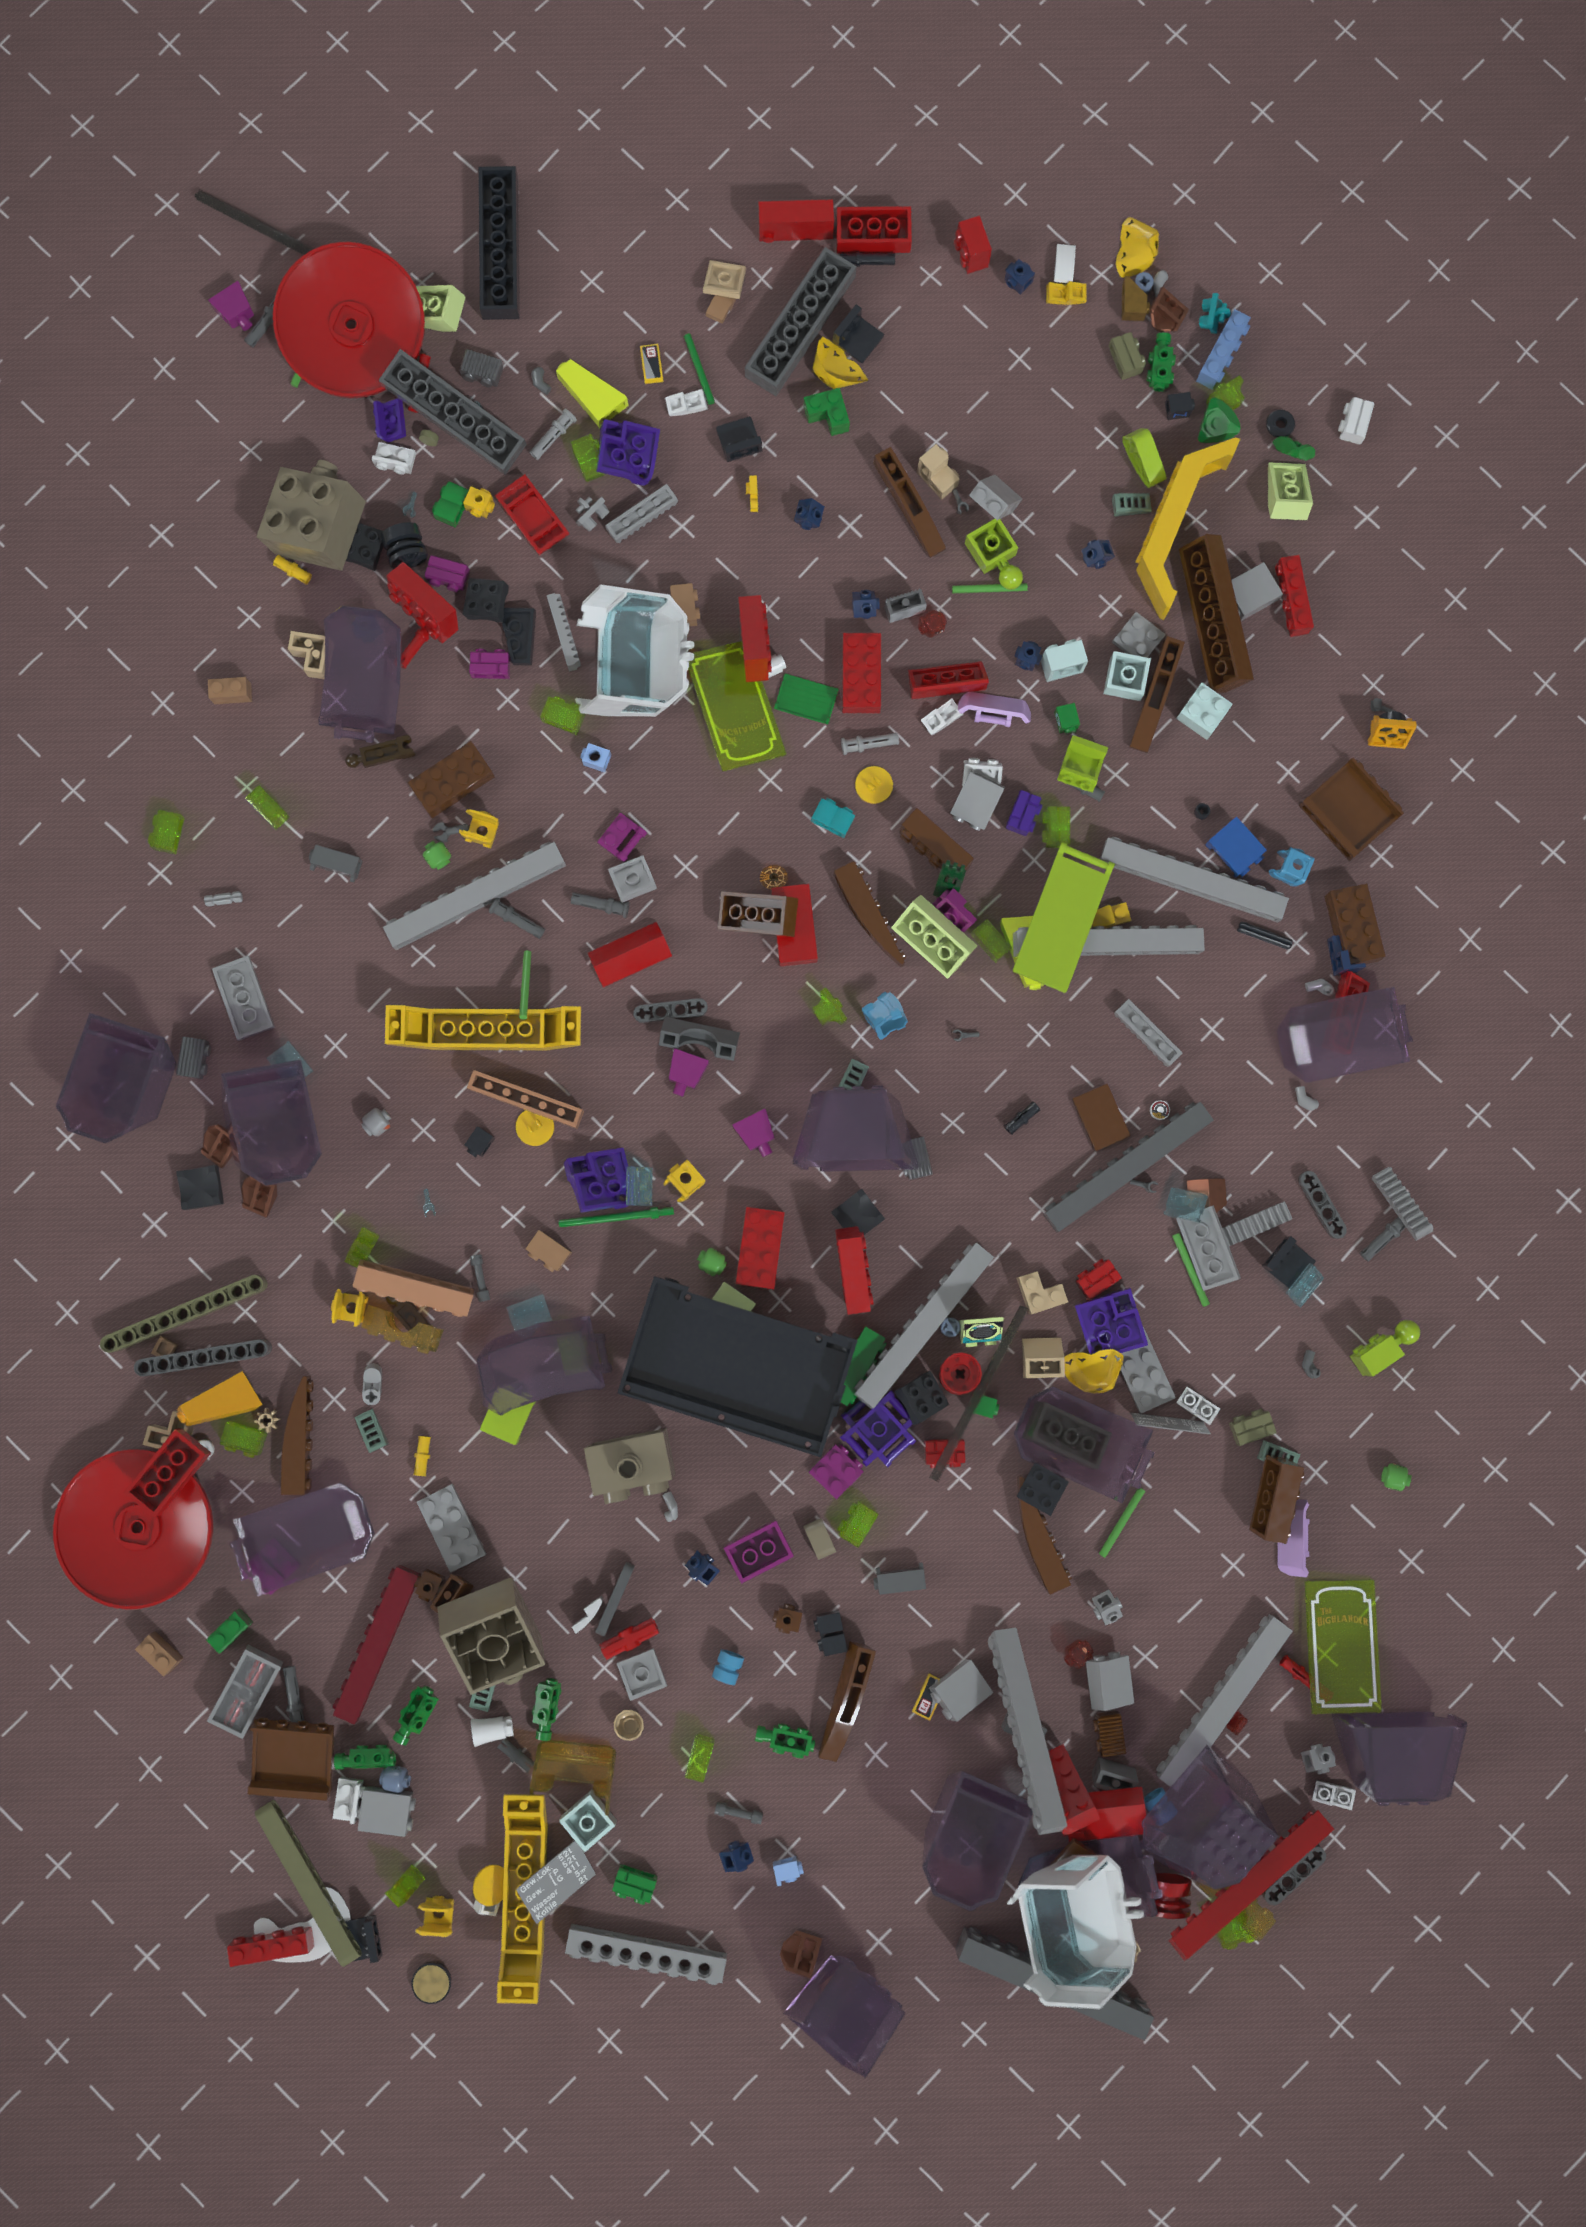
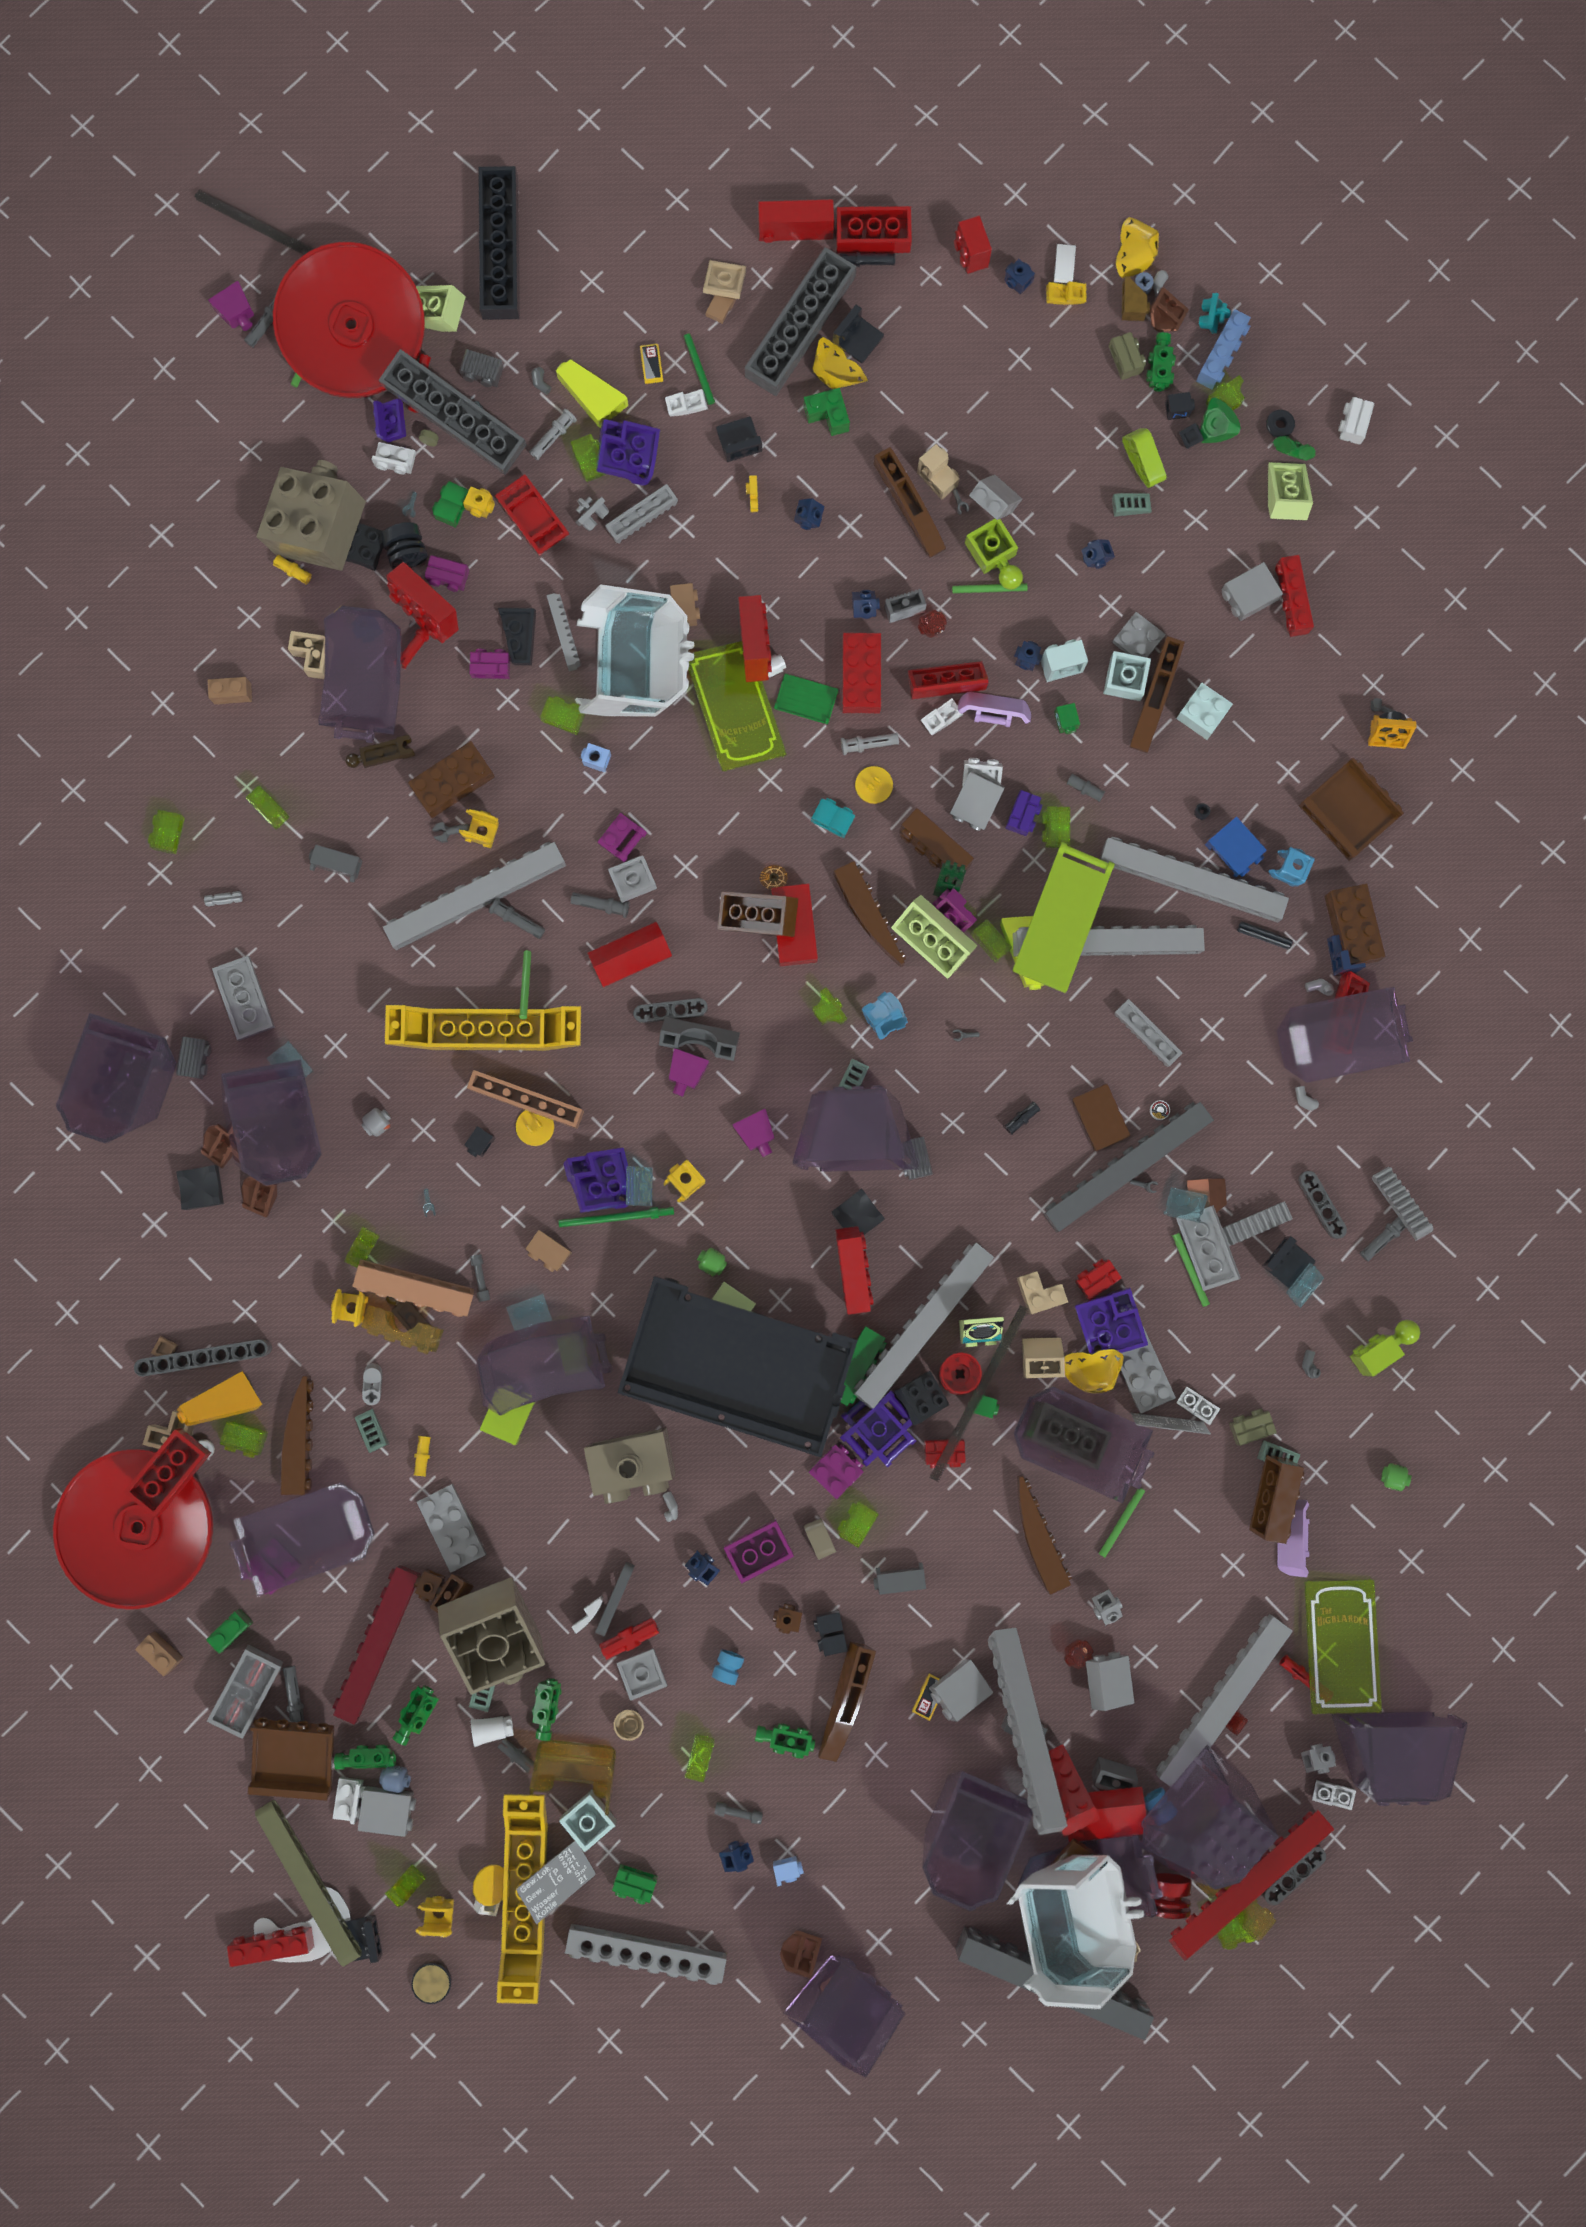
olive beam [100,1275,268,1353] -> none
tan gear [254,1408,281,1433] -> none
bright green head [423,841,451,870] -> none
black brick [463,578,509,623] -> none
red brick [736,1207,785,1289] -> none
sand blue wheel [940,1318,960,1337] -> none
black bracket [1017,1463,1069,1516] -> none
lime panel [1057,735,1108,793] -> none
yellow slope [1092,902,1131,929] -> none
reddish brown brick [1092,1711,1126,1757] -> none
yellow slope [1136,437,1240,620] -> none
reddish brown brick [1179,534,1254,693] -> none
none -> black plate [1179,423,1205,449]

